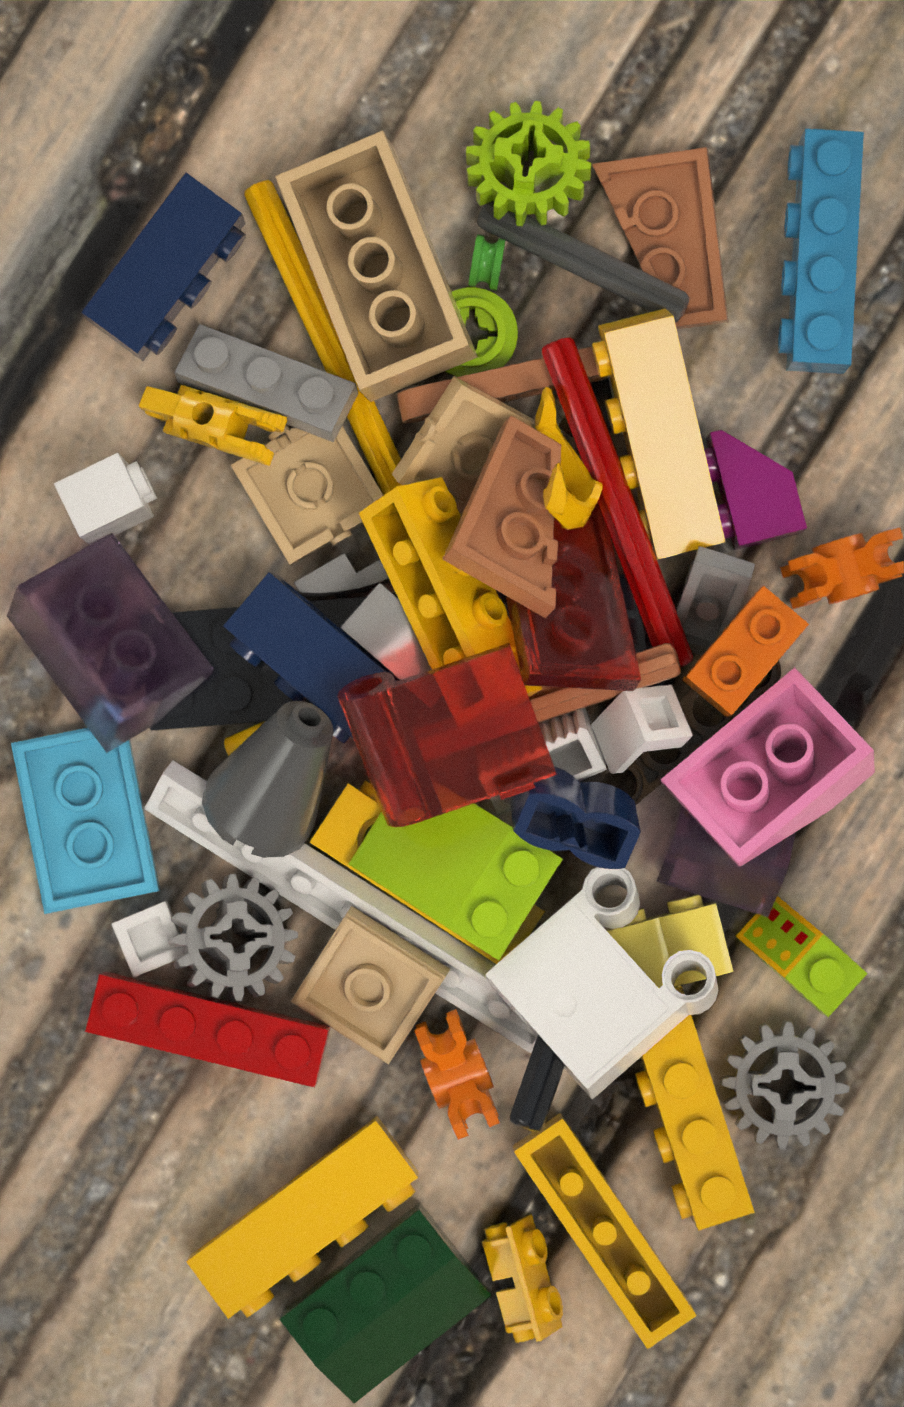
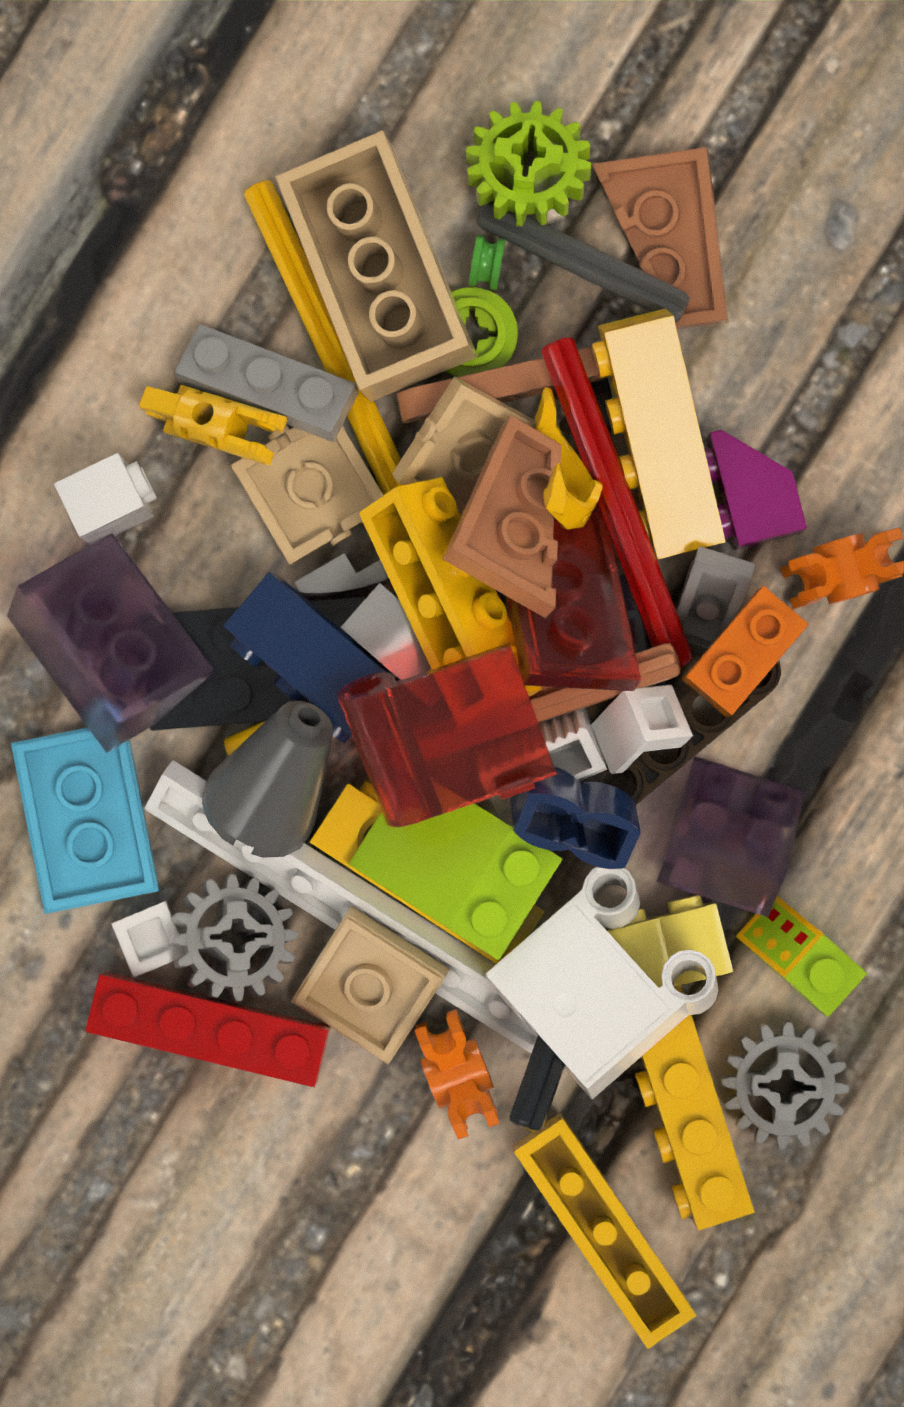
dark blue brick [81,172,246,361] -> none
yellow brick [186,1116,419,1319] -> none
dark green slope [279,1202,492,1403] -> none
yellow hinge [482,1214,563,1343] -> none
bright pink slope [661,667,875,867] -> none
dark azure brick [778,128,864,374] -> none

